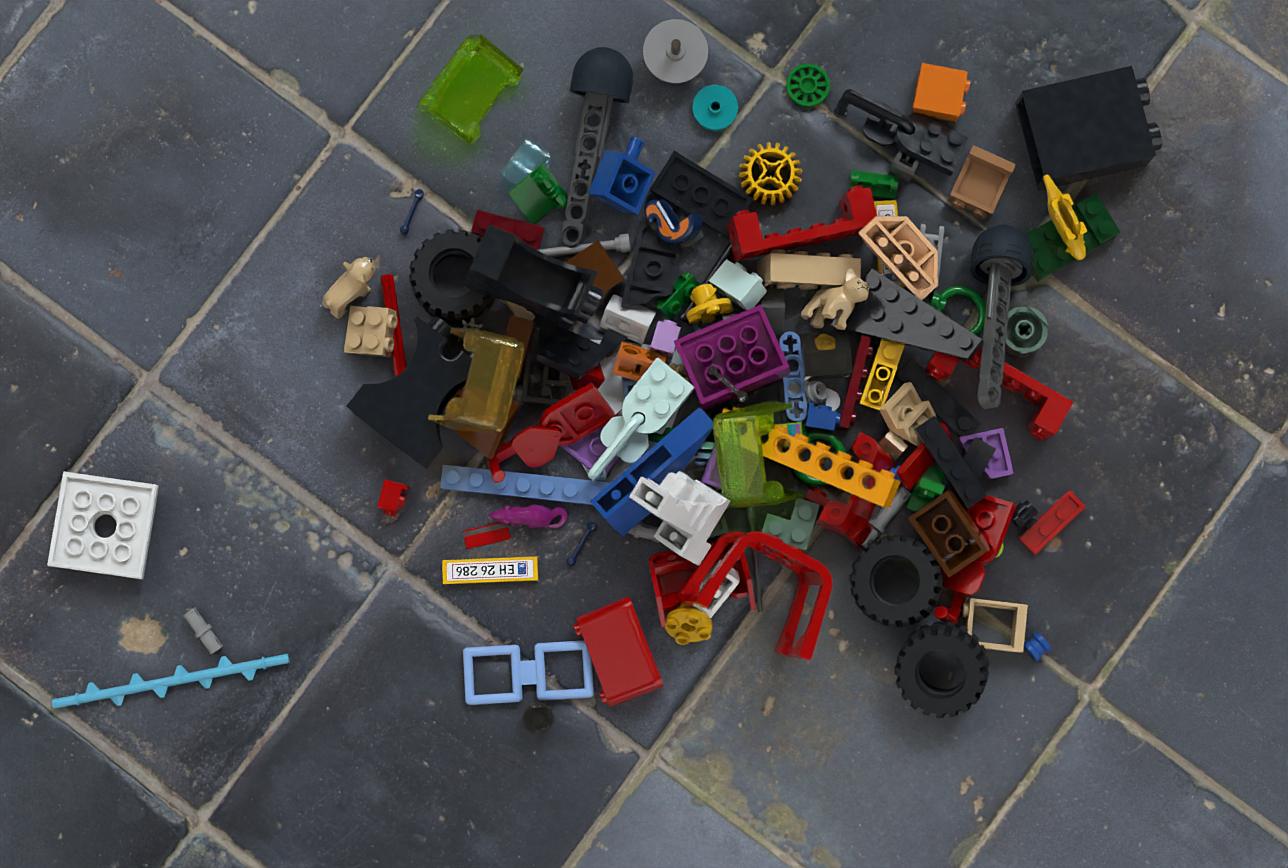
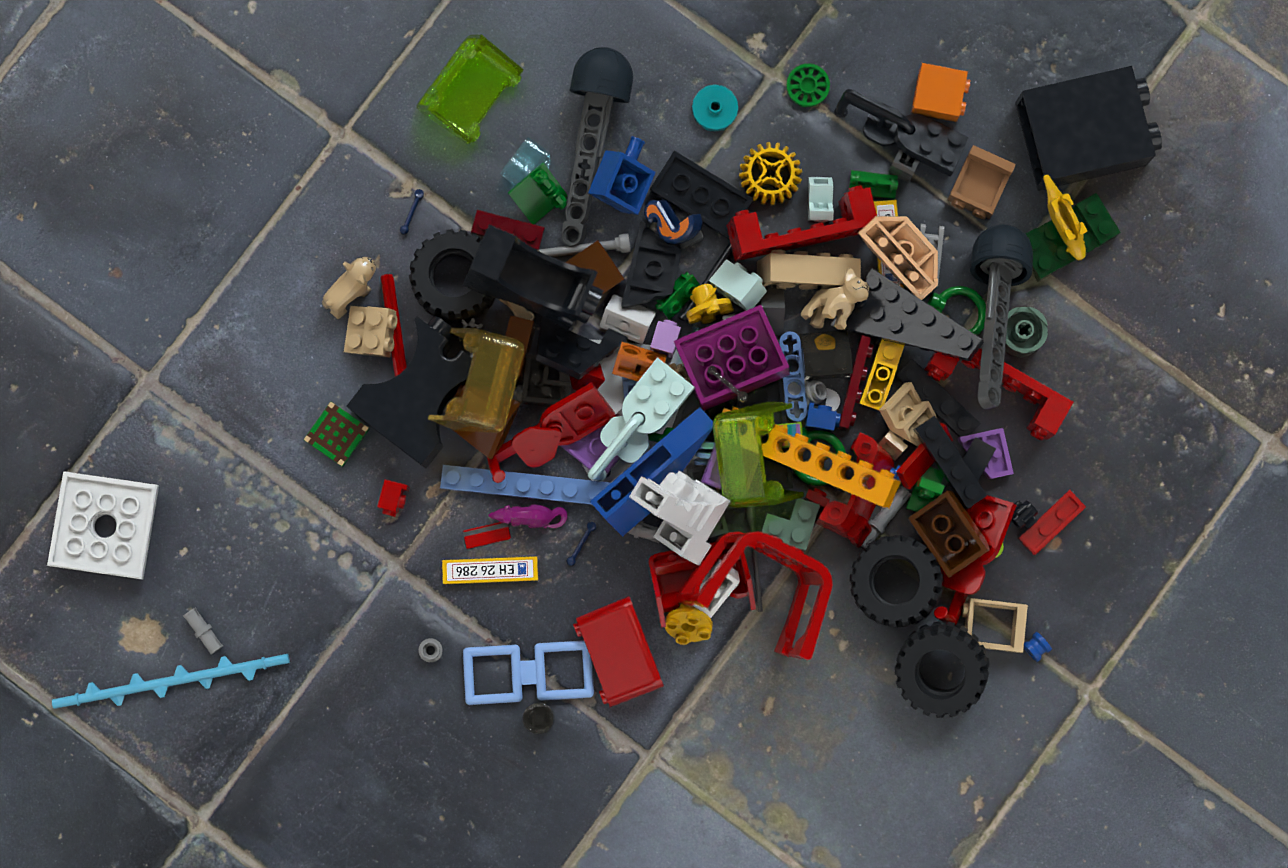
light grey piece [643,19,708,83] -> none
none -> tile [303,401,370,467]
none -> light grey plate [419,638,443,662]
none -> light aqua brick [808,177,834,223]

